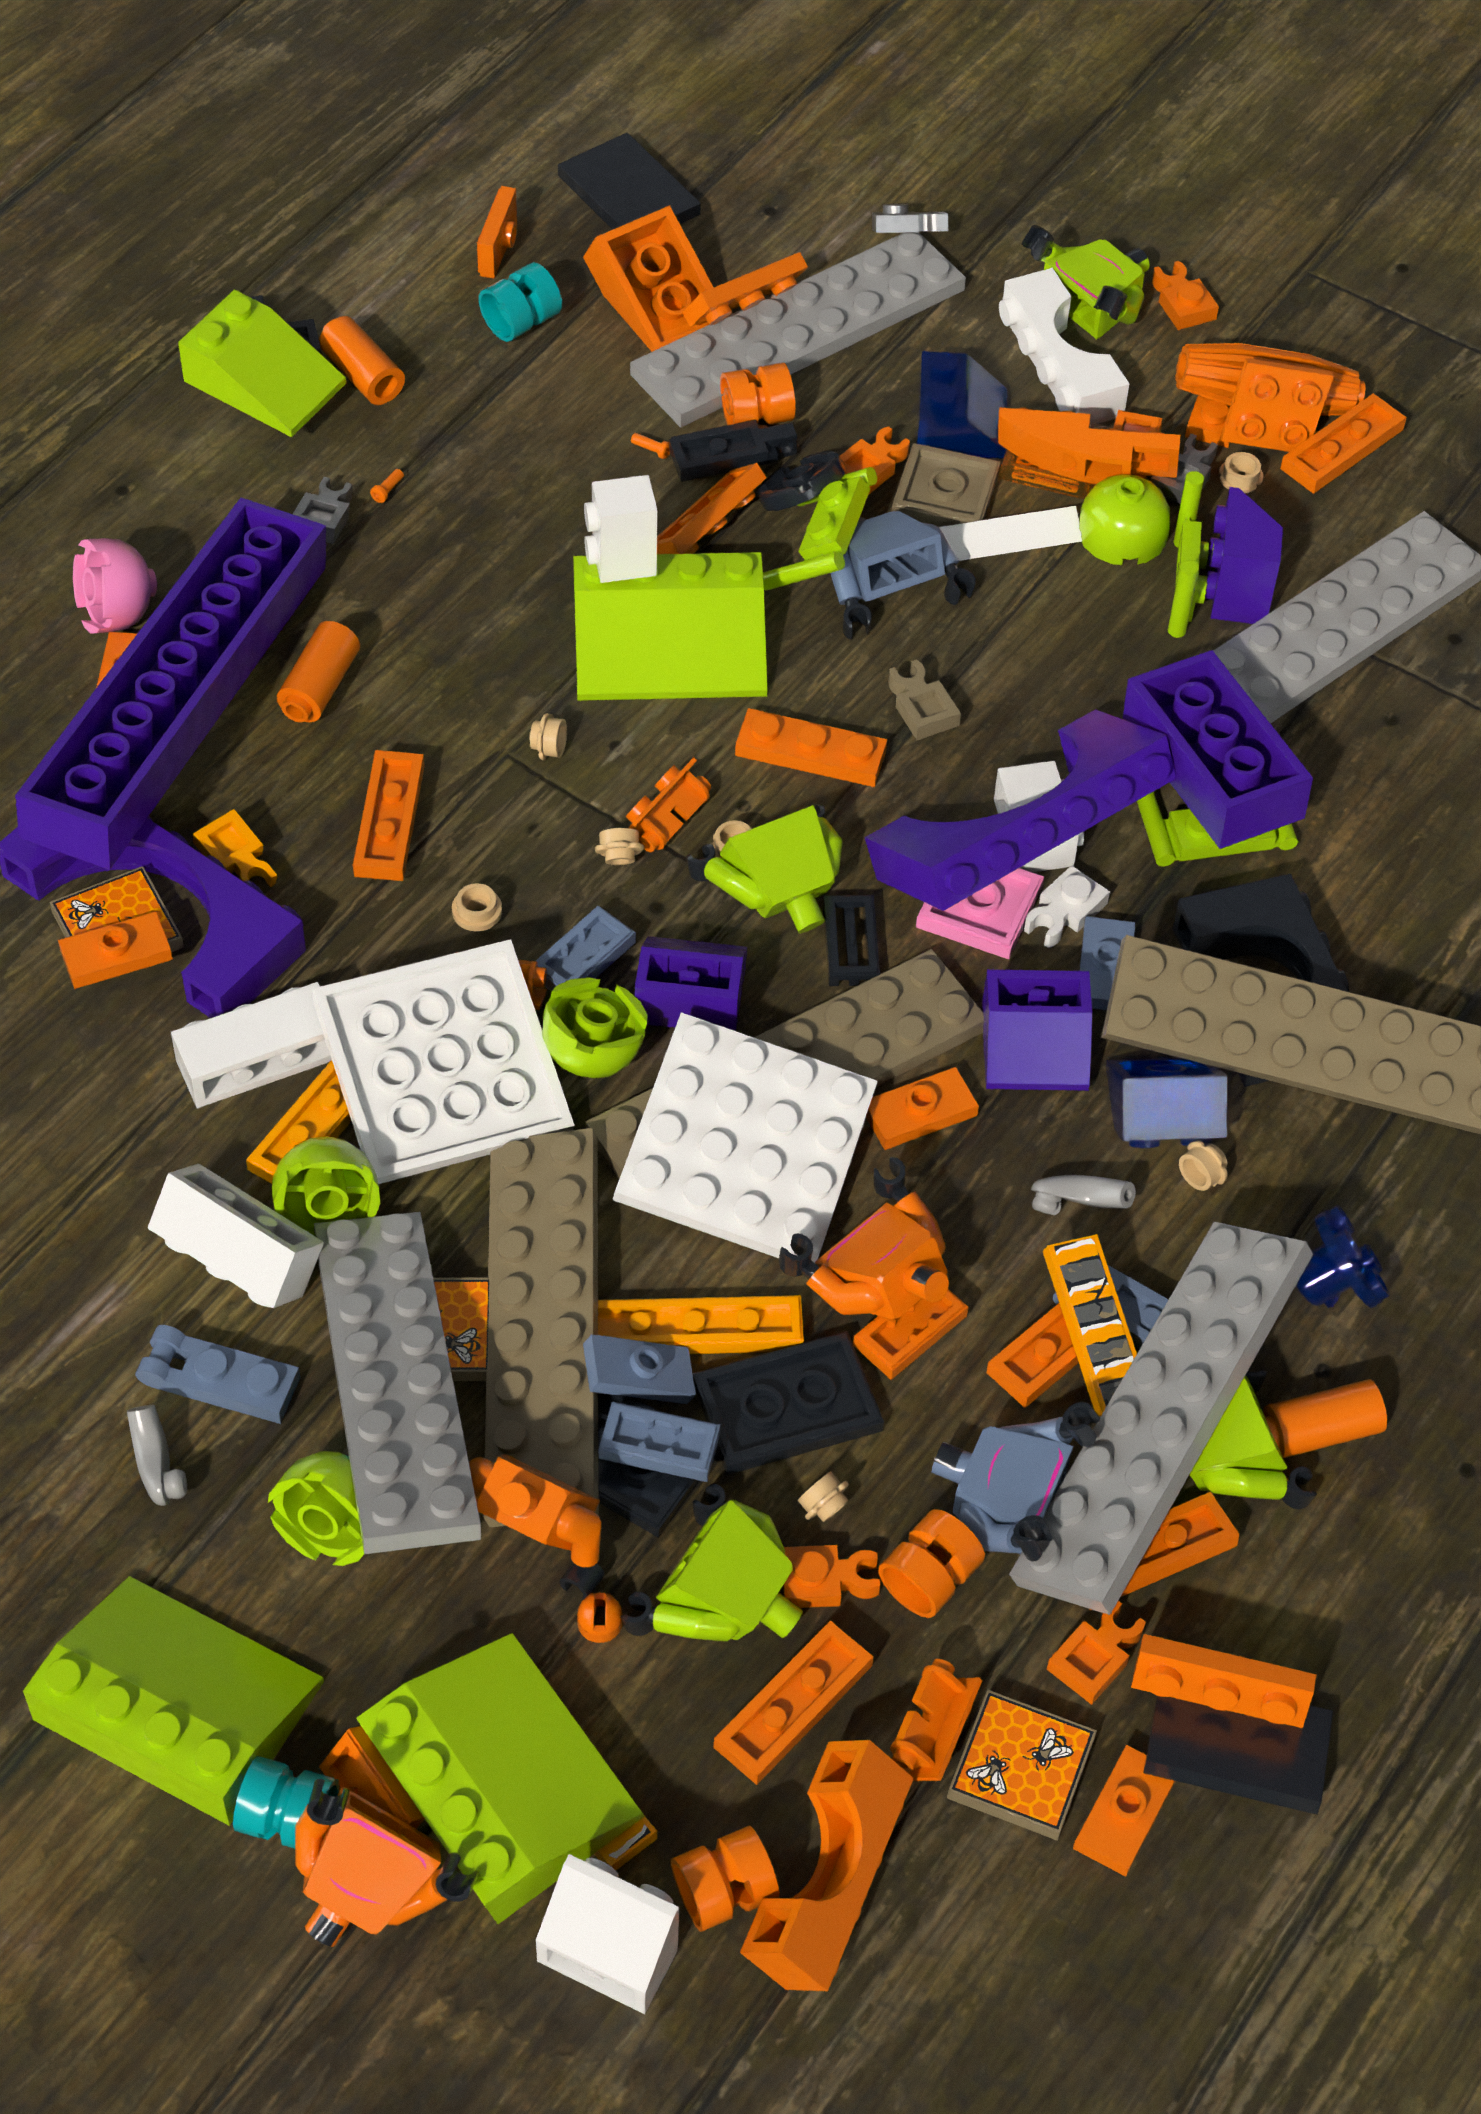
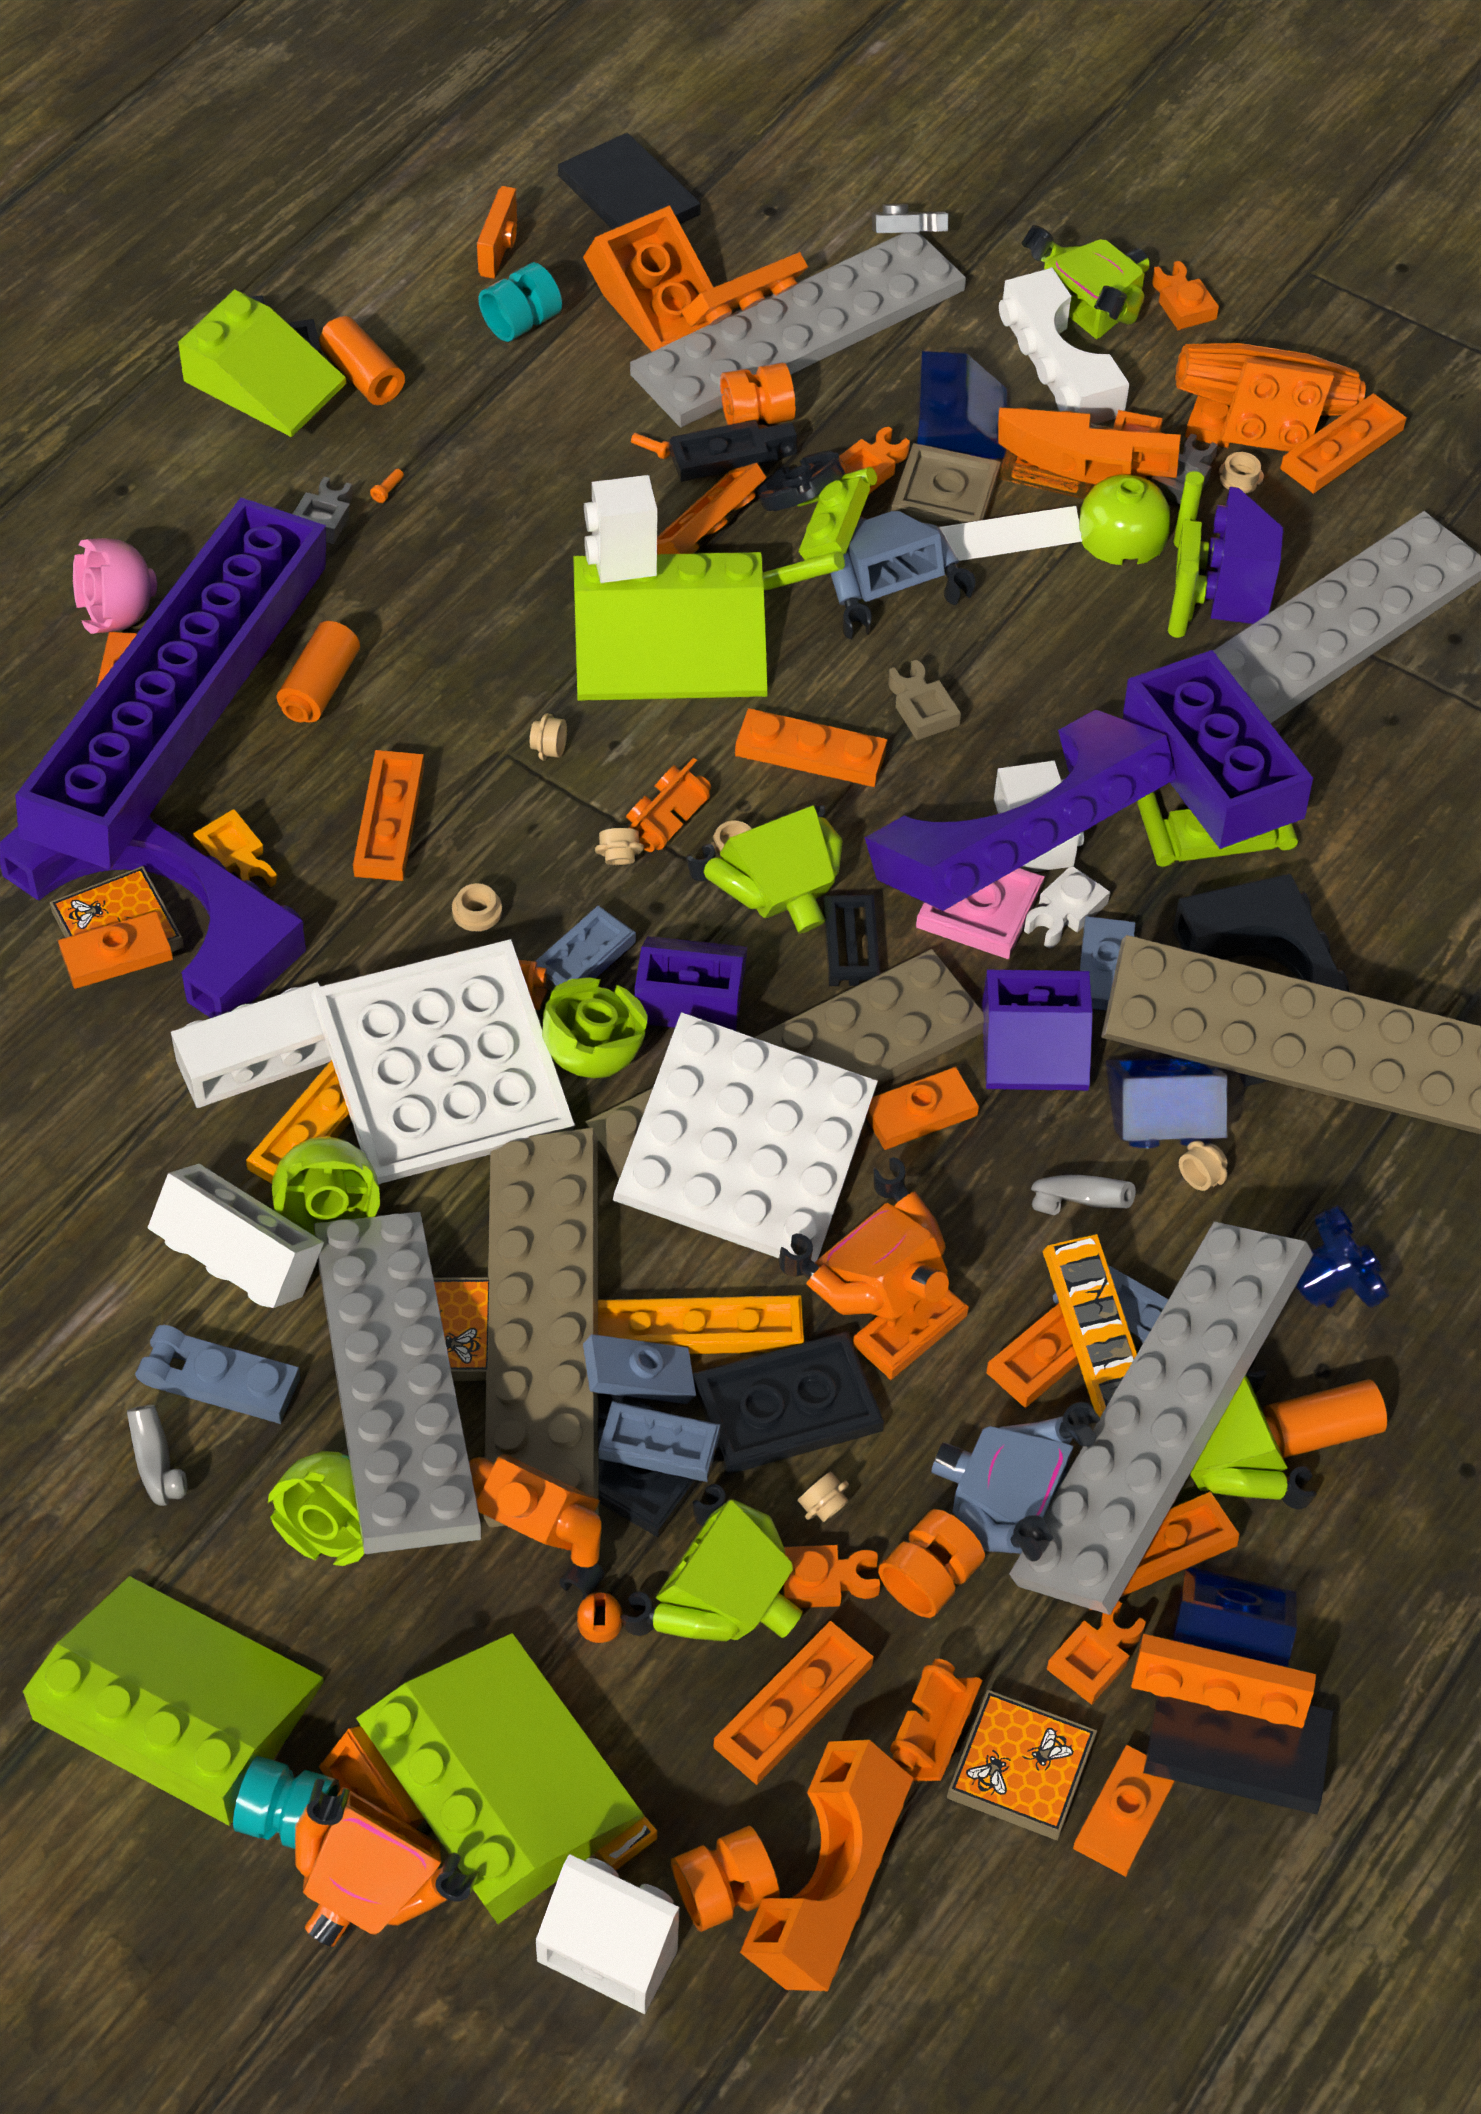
none -> clear blue slope [1171,1567,1297,1668]

